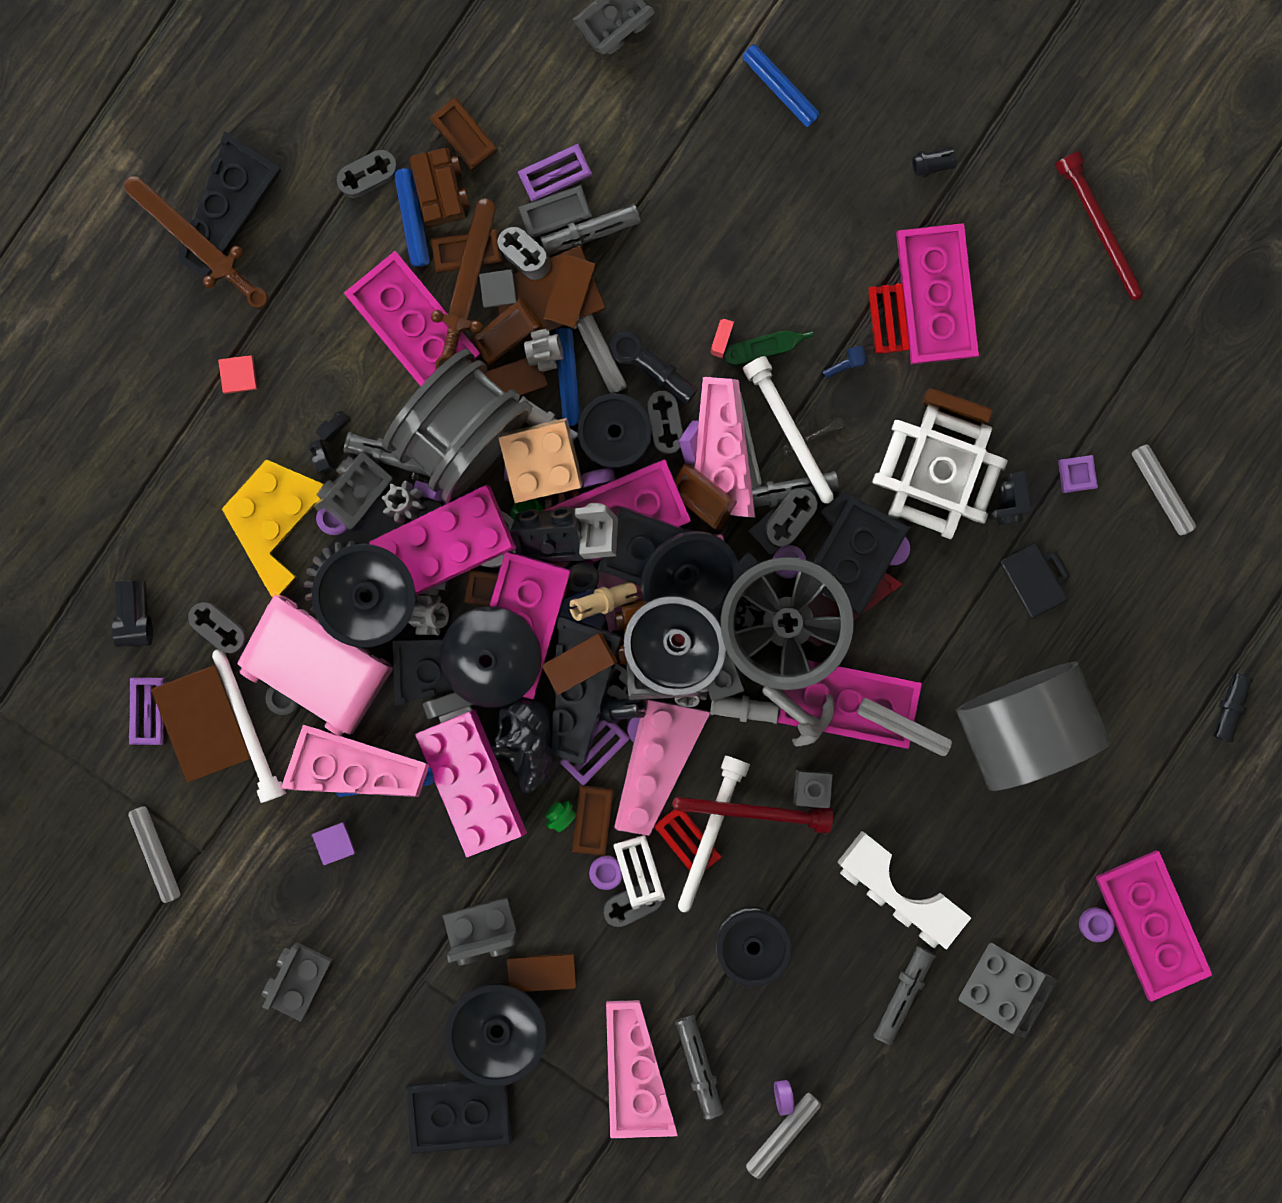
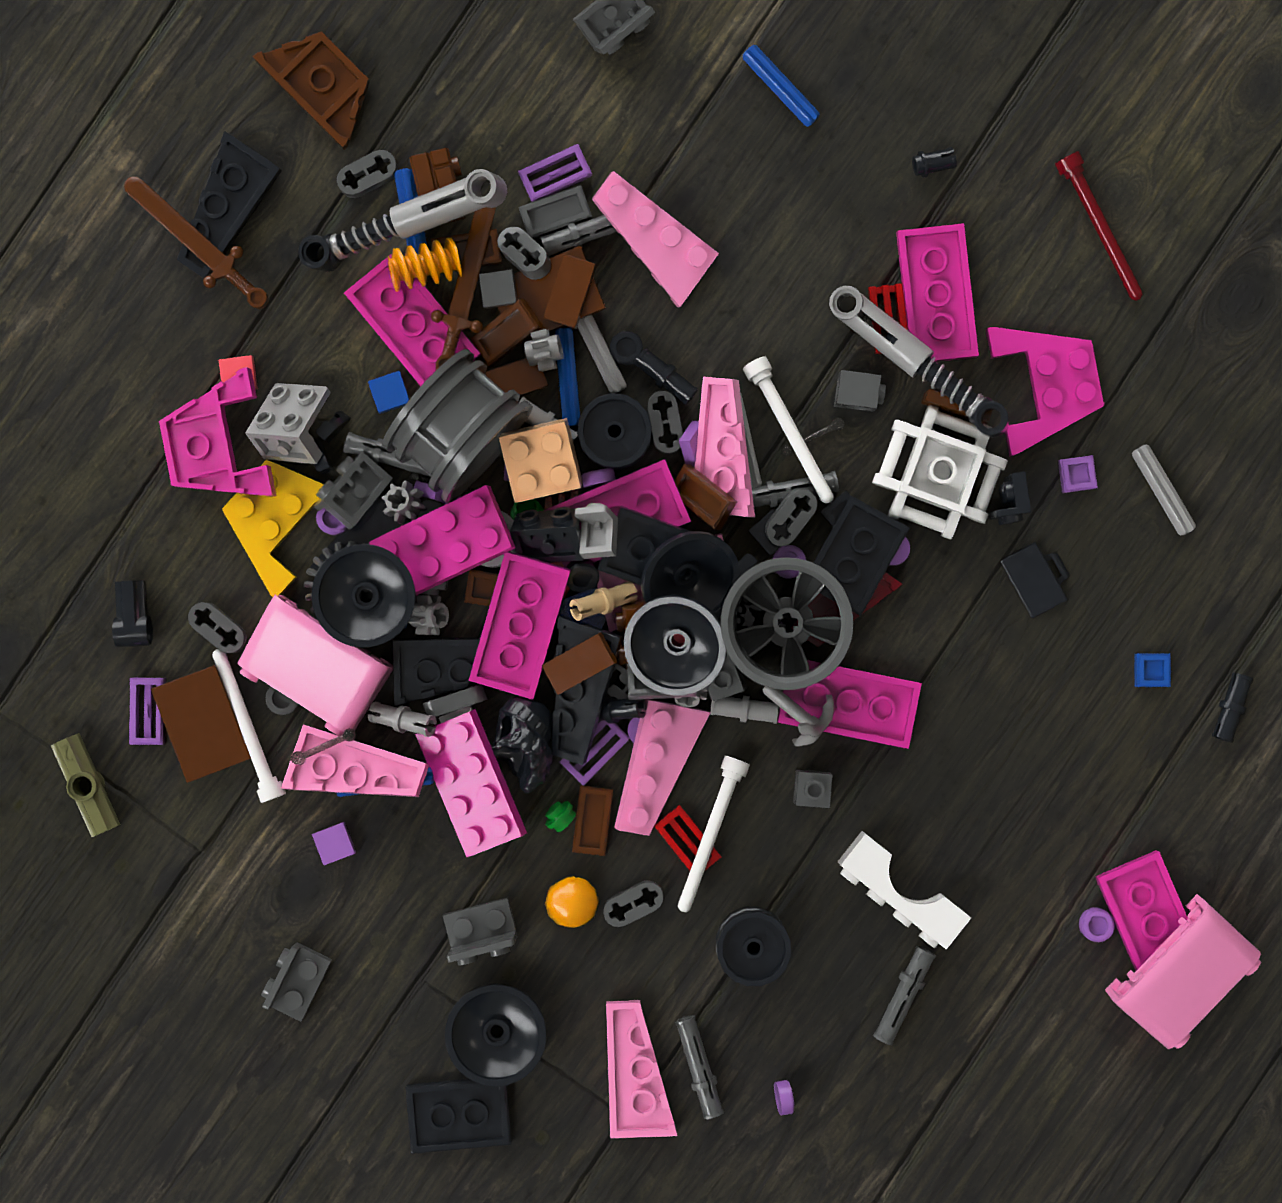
light grey axle [128,806,180,903] -> none
reddish brown tile [429,97,497,172] -> none
black dish [440,606,542,708] -> none
reddish brown tile [507,953,576,992] -> none
medium lavender tile [589,855,623,890] -> none
white tile [614,835,665,910] -> none
dark red piece [672,797,833,833] -> none
coral tile [710,319,734,358] -> none
dark green piece [725,330,814,366] -> none
light grey axle [746,1093,821,1179] -> none
dark blue hand [823,346,867,379] -> none
light grey axle [857,698,952,756] -> none
dark grey wheel [956,662,1111,791] -> none
dark grey bracket [959,943,1058,1038] -> none
none -> olive piece [51,733,121,837]
none -> dark pink wing [159,367,277,497]
none -> light grey bracket [245,383,330,464]
none -> reddish brown wing [252,31,370,150]
none -> clear smoke hinge [291,728,356,765]
none -> piece [298,169,507,272]
none -> blue tile [368,371,410,414]
none -> light grey pin [368,701,437,737]
none -> light orange piece [388,237,462,292]
none -> light orange hair [545,876,599,928]
none -> bright pink wing [592,171,719,307]
none -> piece [829,286,1010,437]
none -> dark grey brick [834,370,886,412]
none -> dark pink wing [986,327,1104,456]
none -> bright pink windscreen [1105,894,1261,1049]
none -> blue tile [1134,653,1171,687]

